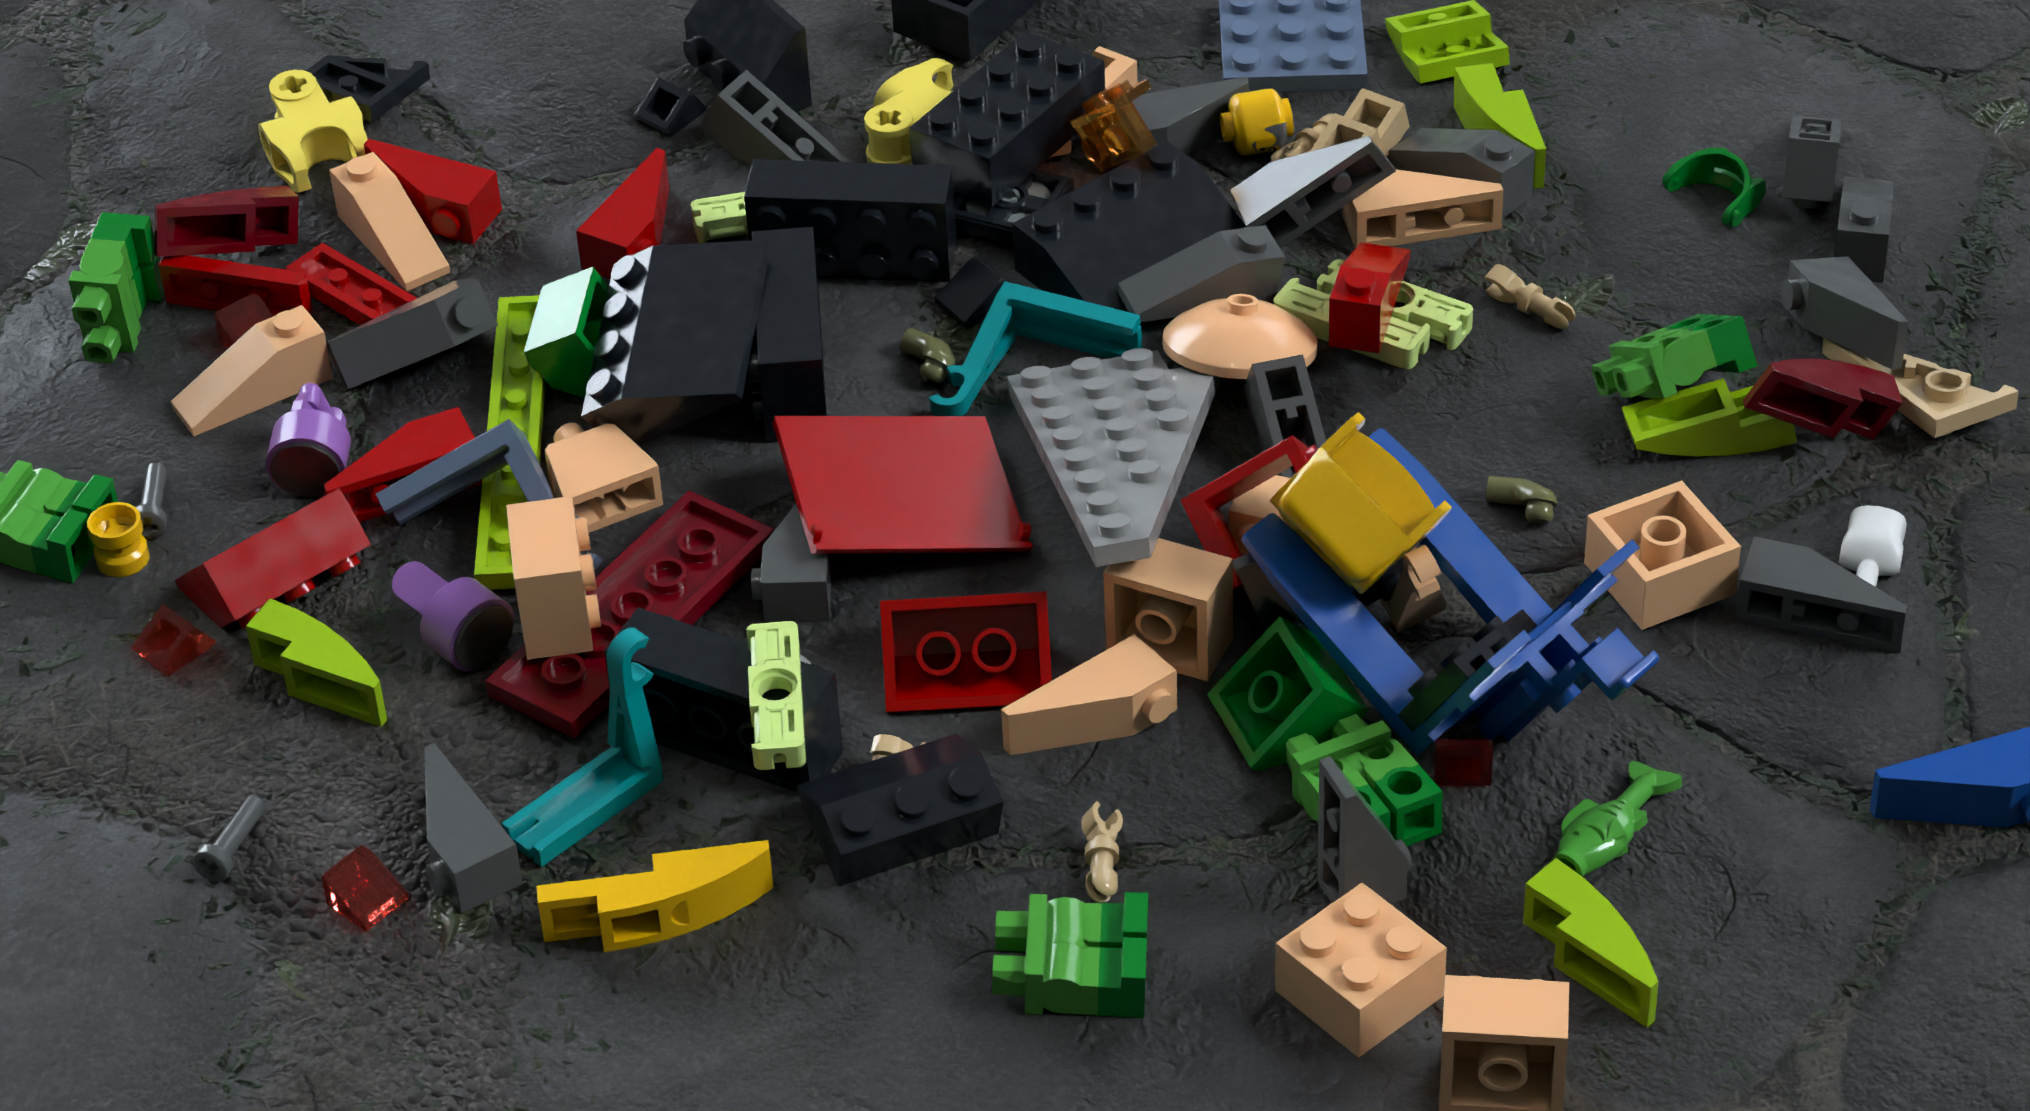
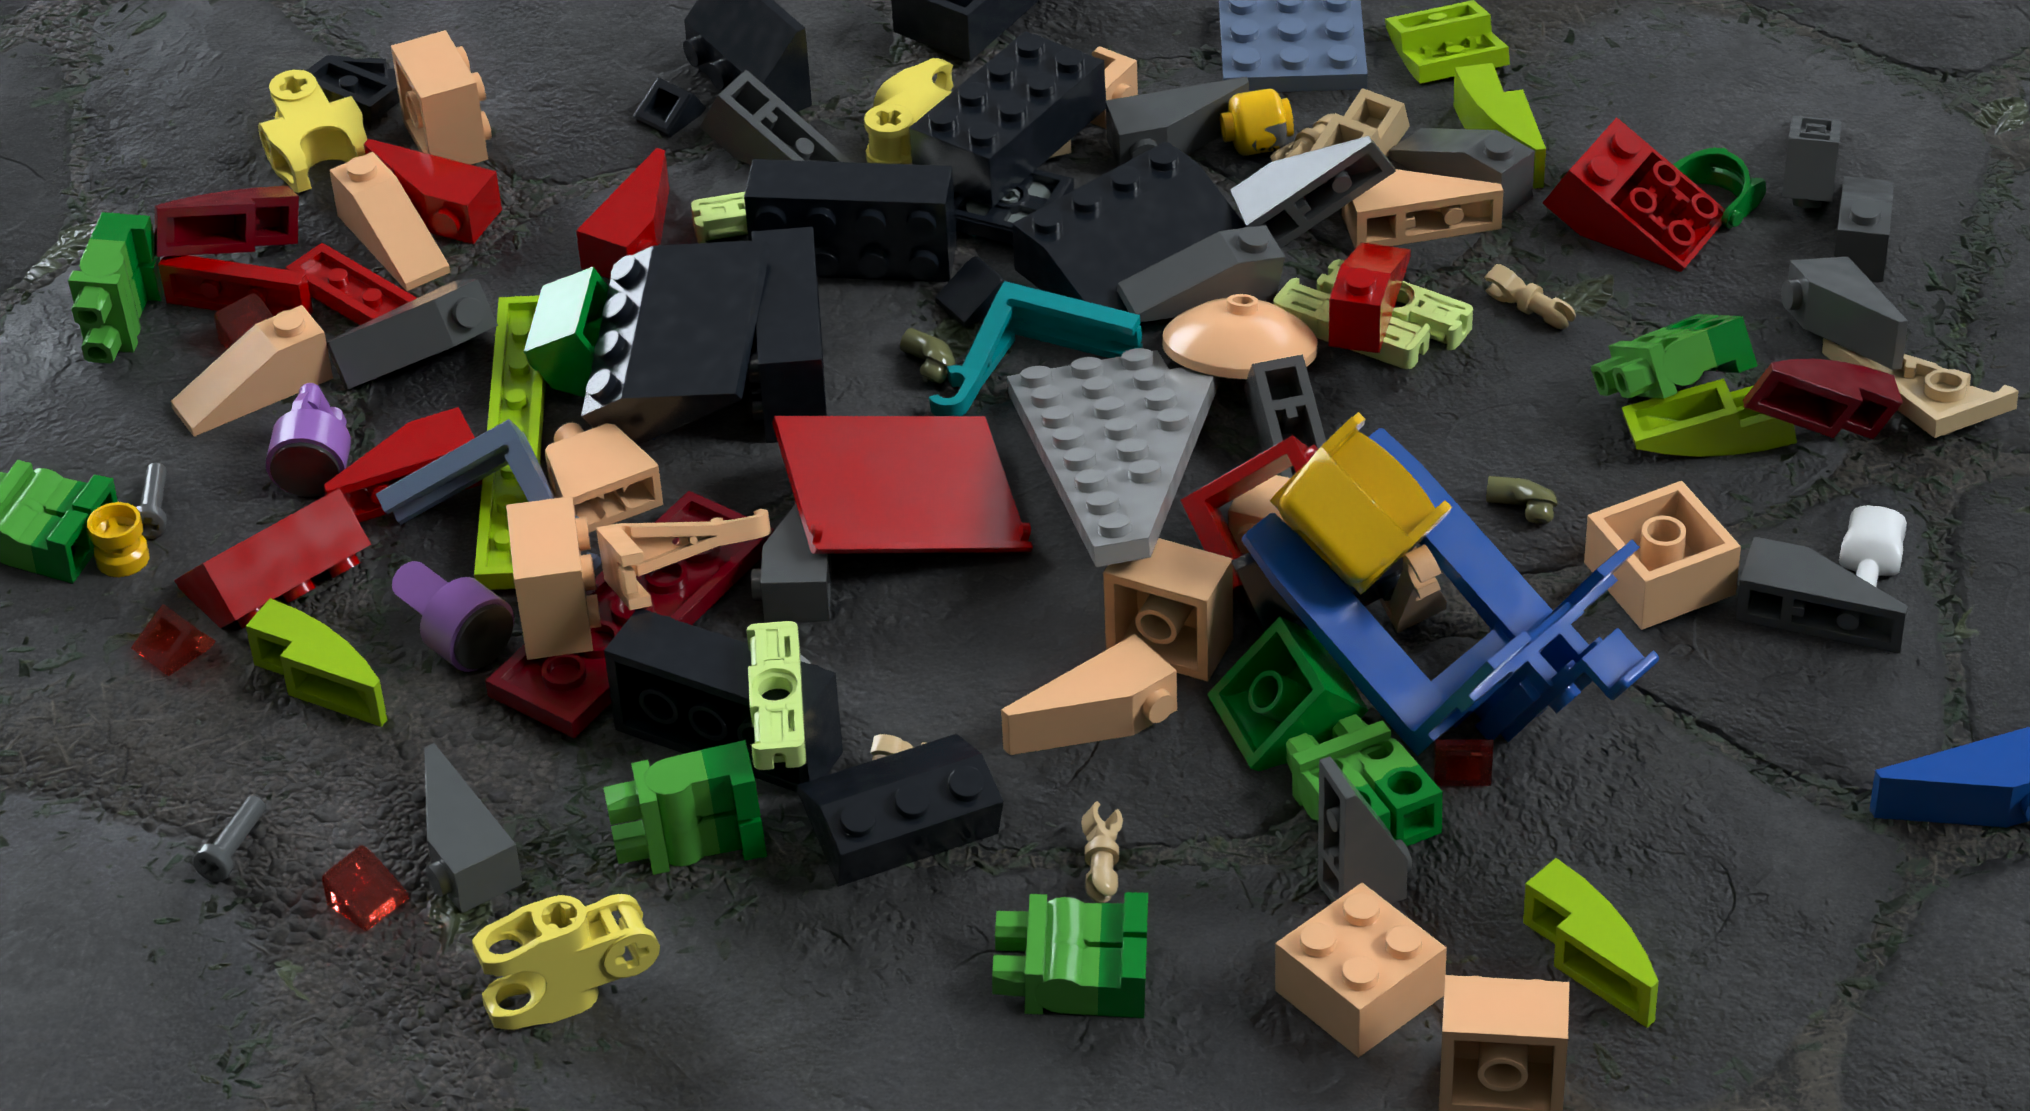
teal hinge [501,627,663,867] -> none
yellow slope [537,840,774,952] -> none
red slope [880,591,1052,712] -> none
clear orange bracket [1070,79,1157,171] -> none
black wing [1397,609,1538,732] -> none
bright green animal [1552,761,1682,877] -> none
none -> light nougat brick [391,30,492,165]
none -> light yellow piece [472,894,660,1030]
none -> light nougat hinge [596,509,771,610]
none -> bright green hips [603,740,767,875]
none -> red slope [1542,117,1725,272]

